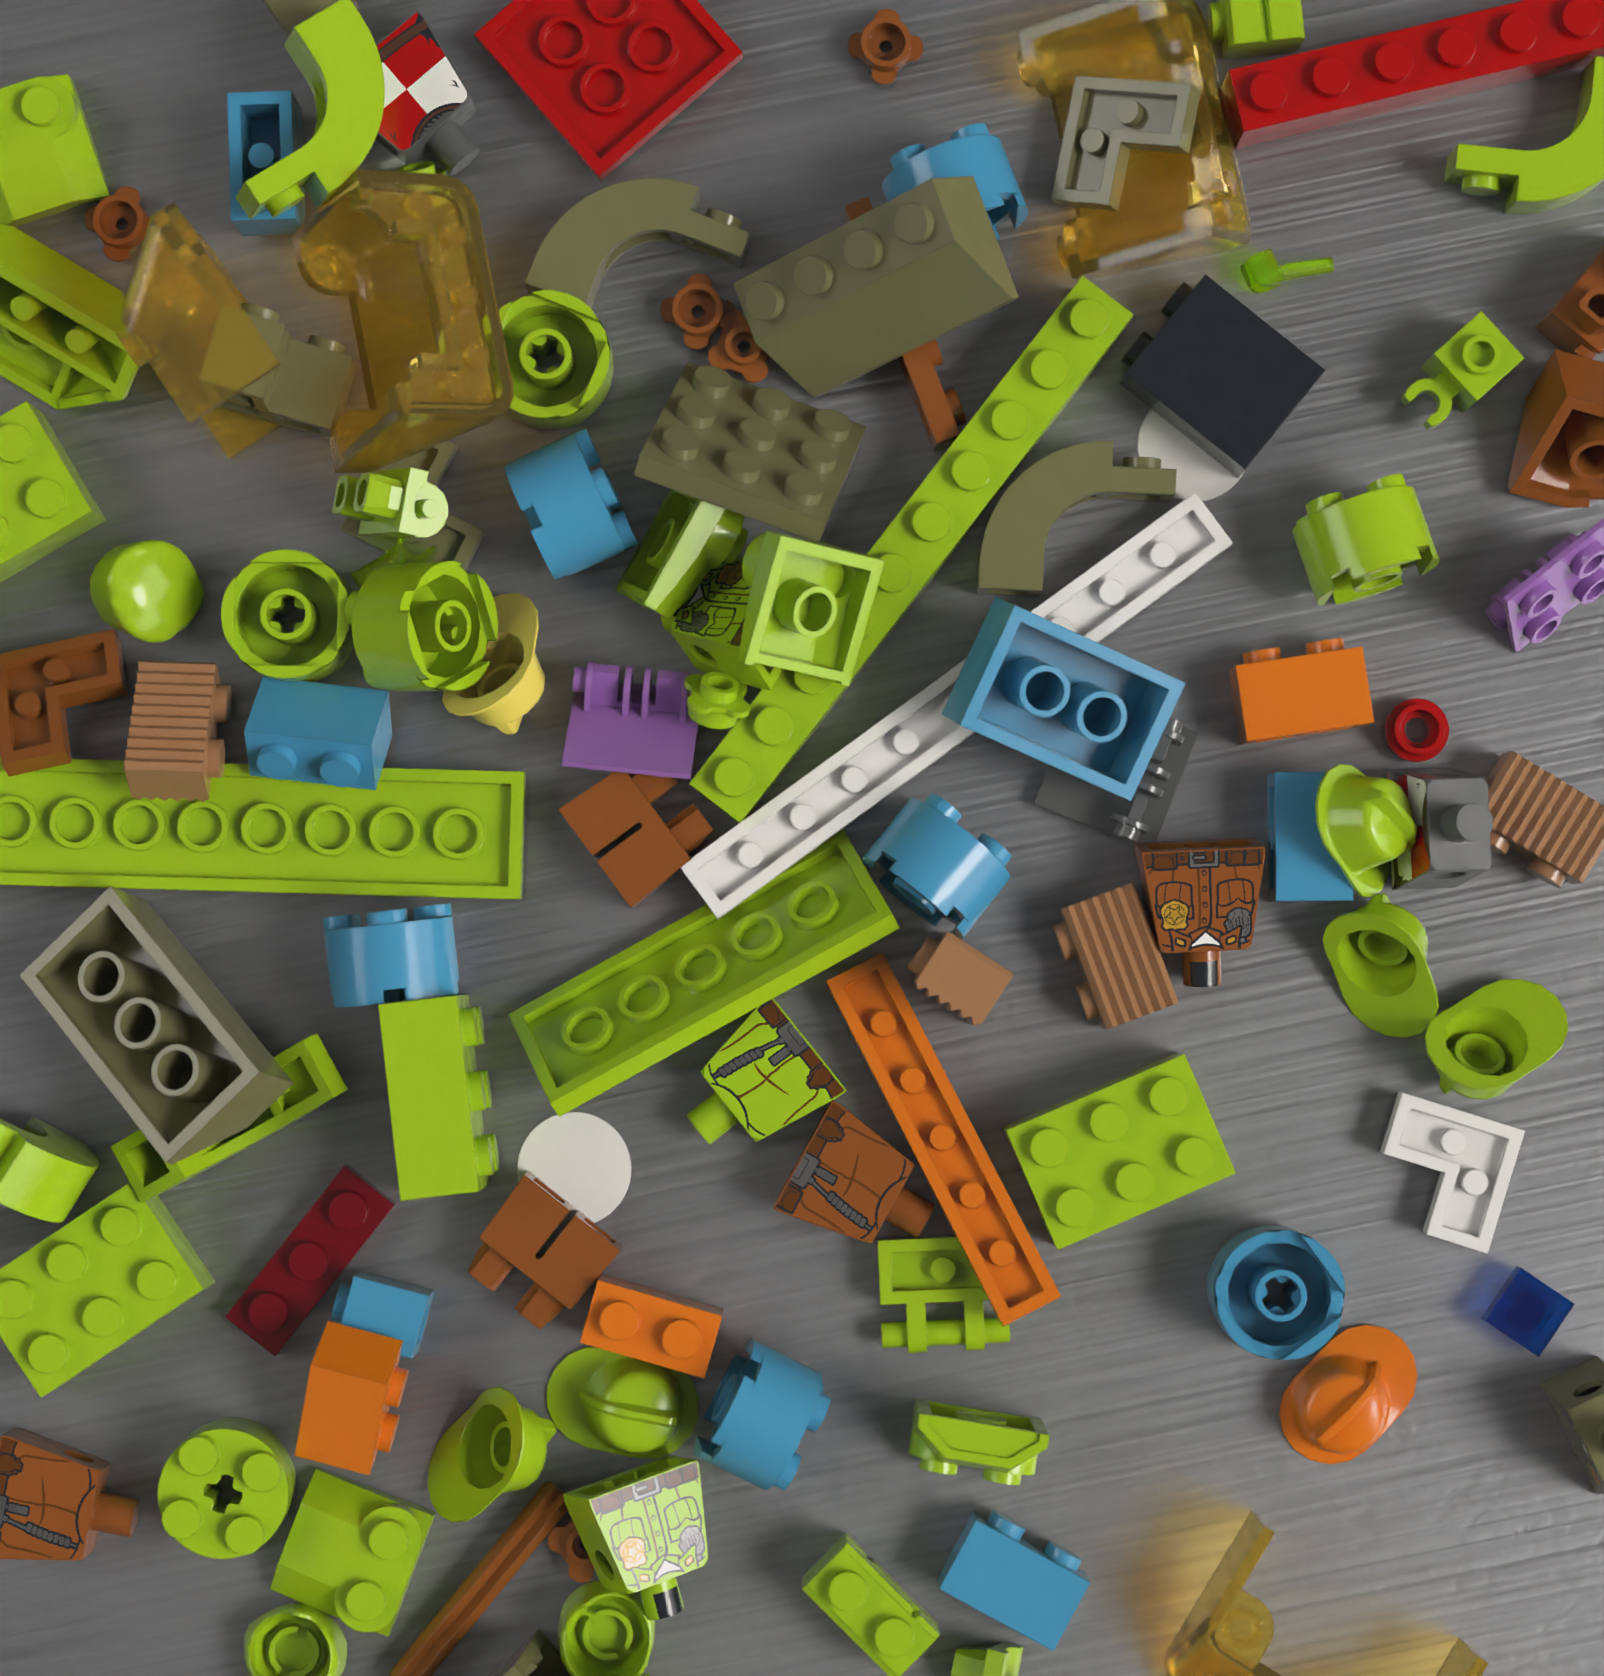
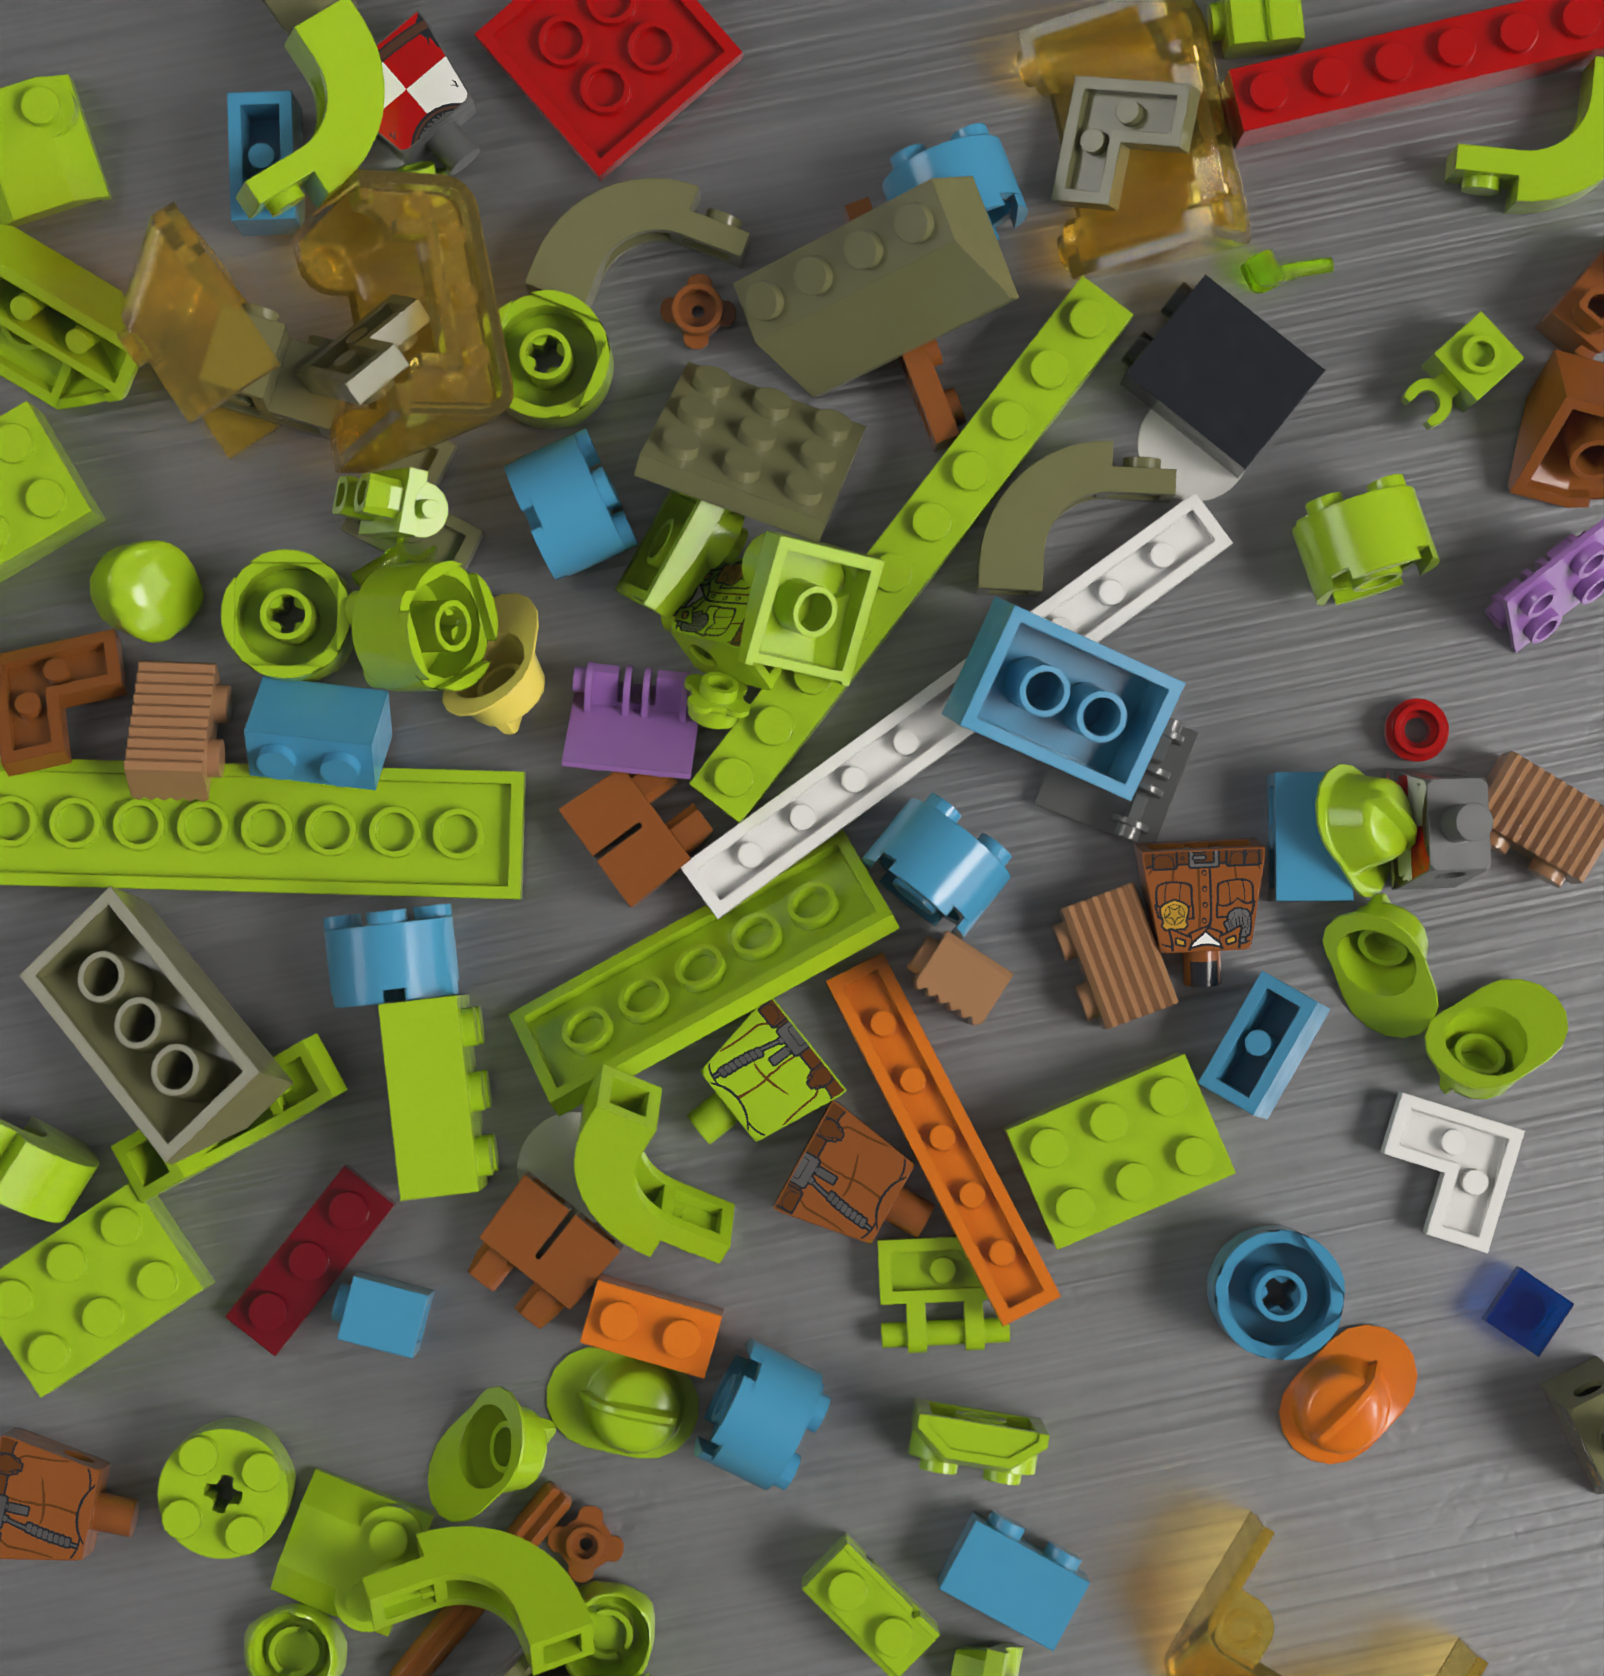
dark orange plate [84,186,160,262] -> none
orange brick [295,1321,409,1475] -> none
lime torso [563,1455,708,1620] -> none
dark orange plate [708,311,769,383] -> none
dark orange plate [848,9,923,86] -> none
orange brick [1228,638,1374,745] -> none
none -> olive plate [296,294,432,405]
none -> lime arch [362,1526,595,1676]
none -> lime arch [574,1064,735,1264]
none -> dark azure brick [1198,971,1331,1120]

